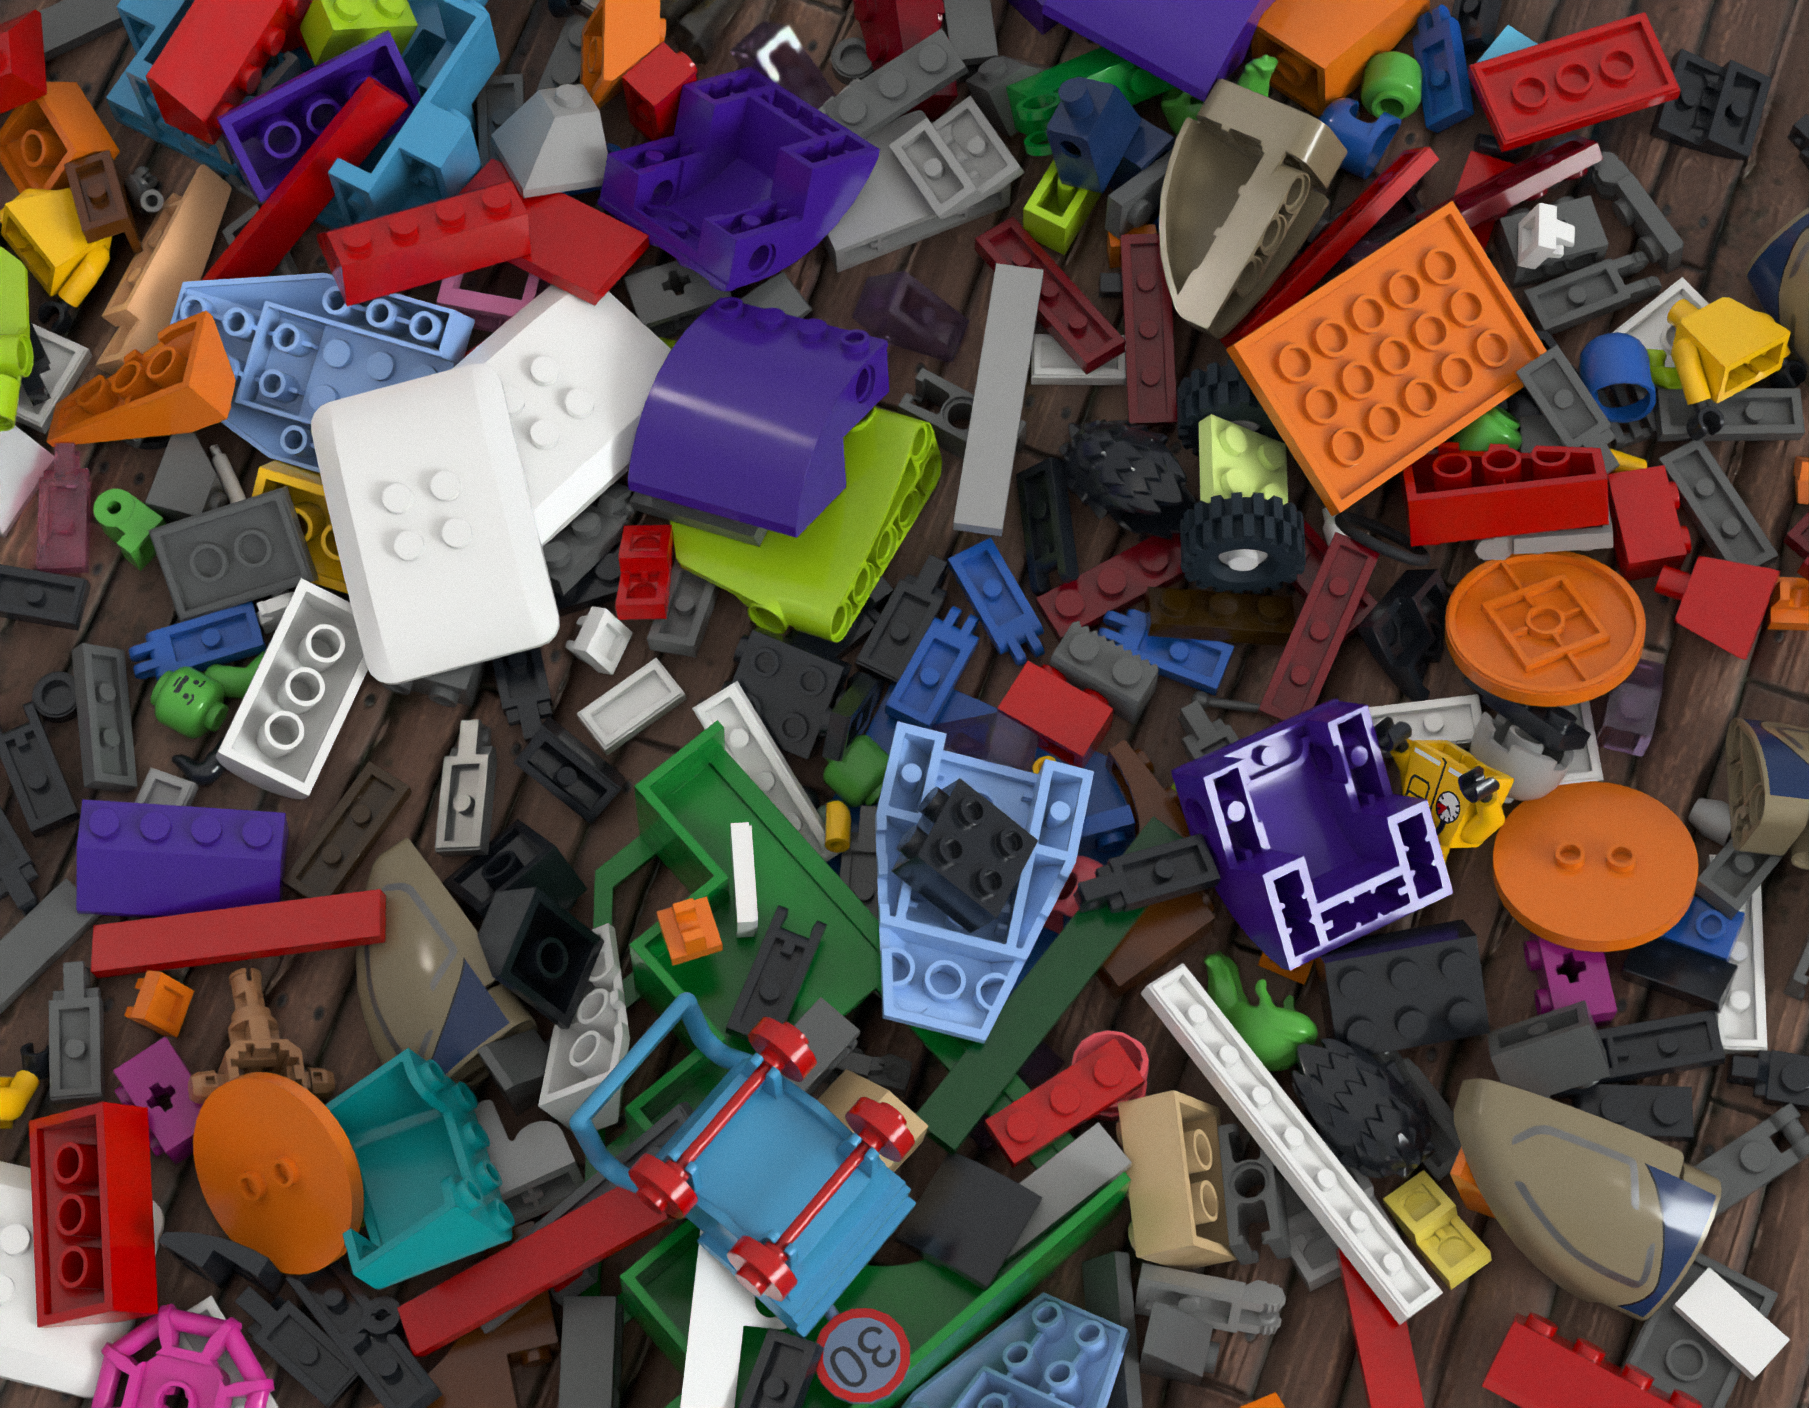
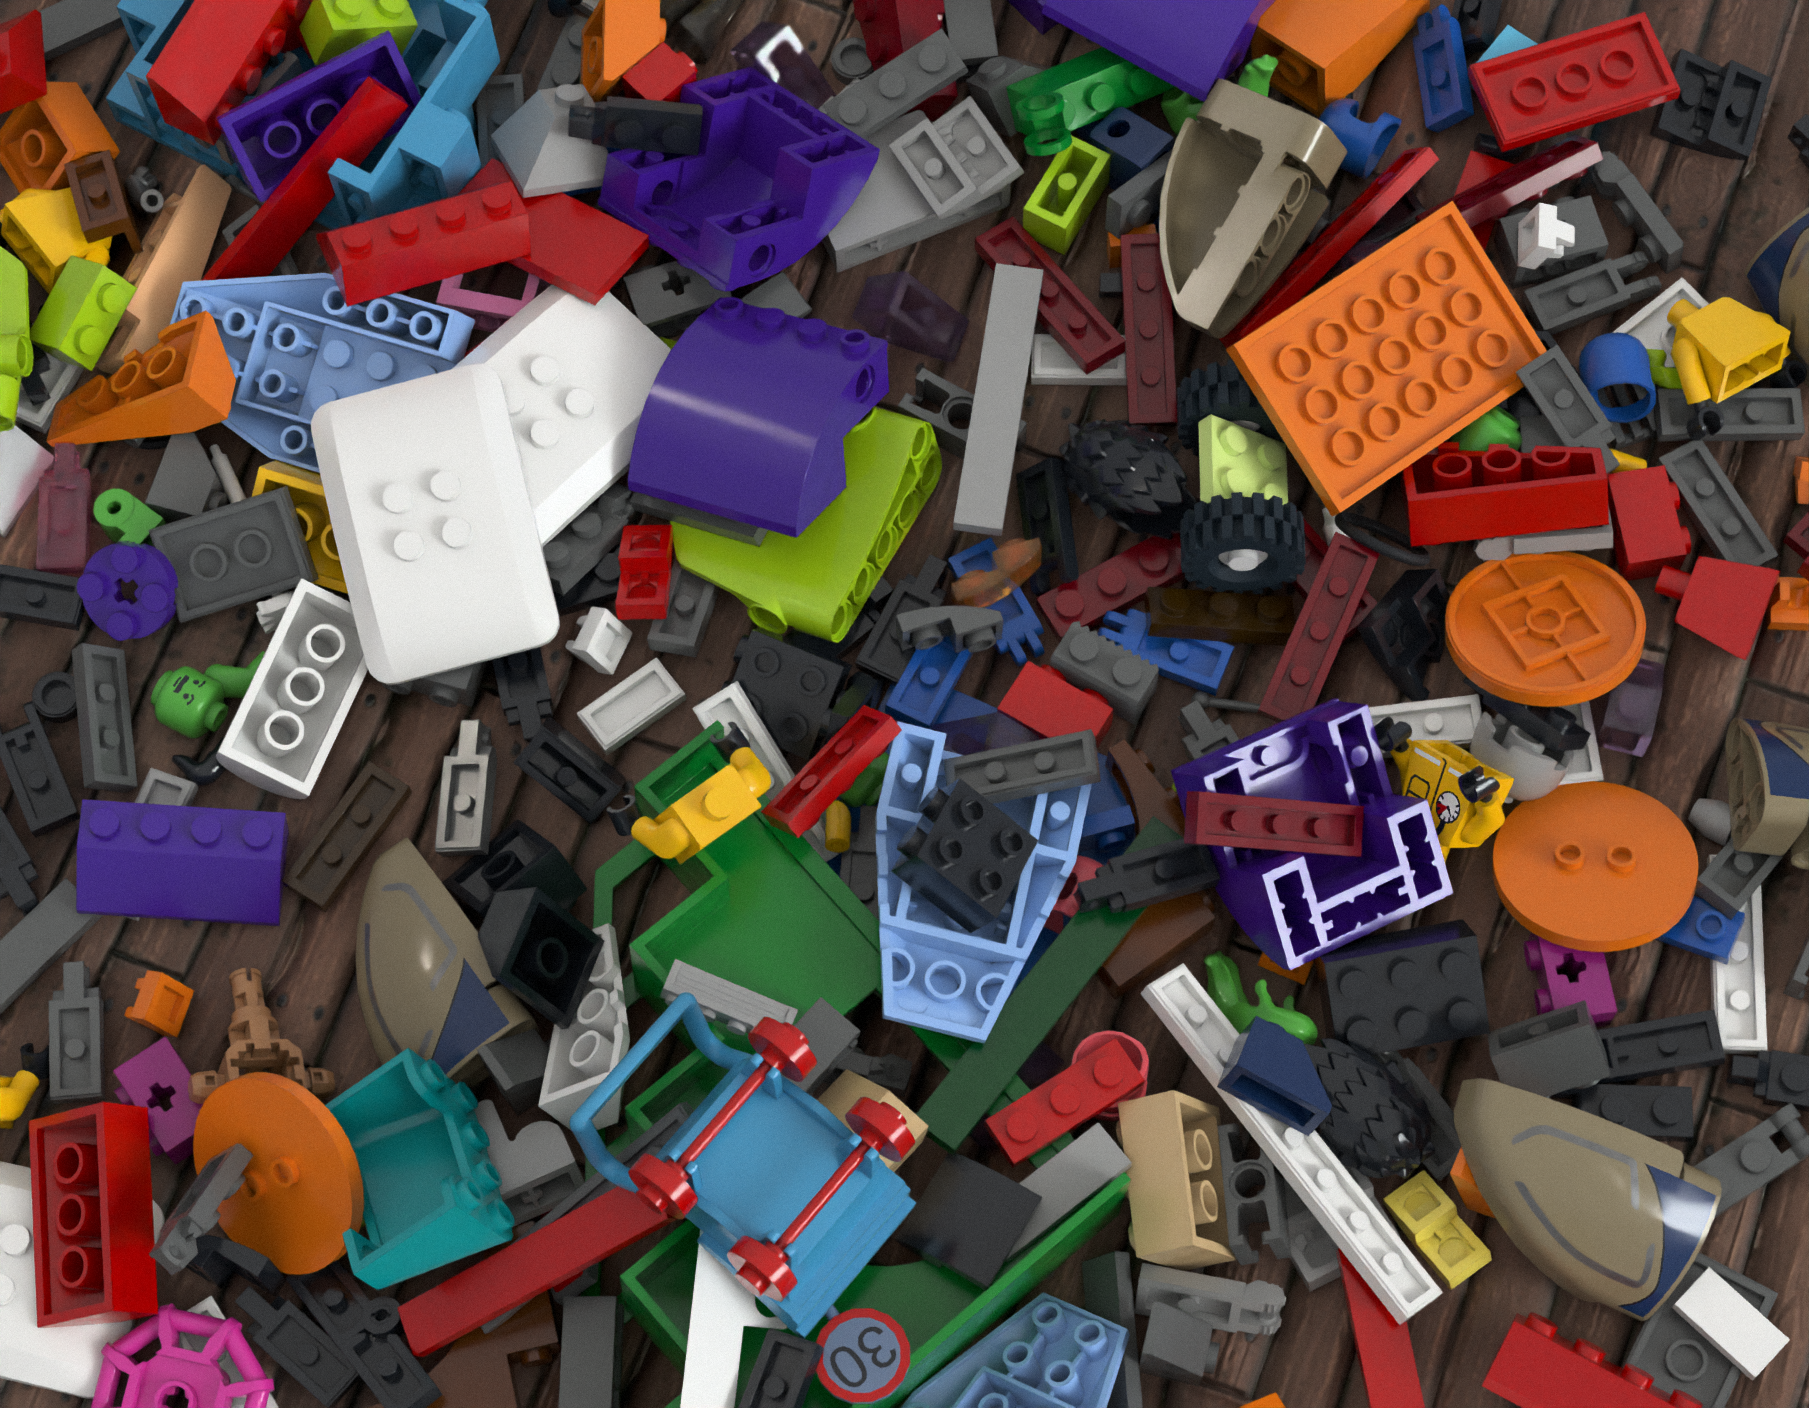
red tile [91,889,386,978] -> none
blue hinge [128,601,267,681] -> none
orange tile [656,896,723,966] -> none
black hinge [725,905,827,1043] -> none
white tile [730,822,758,938] -> none
dark blue torso [1046,77,1142,193] -> none
bright green head [1360,51,1423,119] -> none
black slope [1621,938,1738,1014] -> none
none -> lime brick [30,255,137,371]
none -> dark purple plate [77,541,178,641]
none -> dark grey hinge [149,1143,253,1275]
none -> black hinge [568,96,703,155]
none -> yellow torso [606,722,771,865]
none -> light grey piece [659,959,798,1035]
none -> red plate [761,705,902,838]
none -> dark grey slope [896,606,1003,653]
none -> dark grey tile [943,729,1101,804]
none -> clear orange slope [951,537,1042,608]
none -> dark red plate [1184,791,1364,857]
none -> dark blue slope [1217,1016,1332,1136]

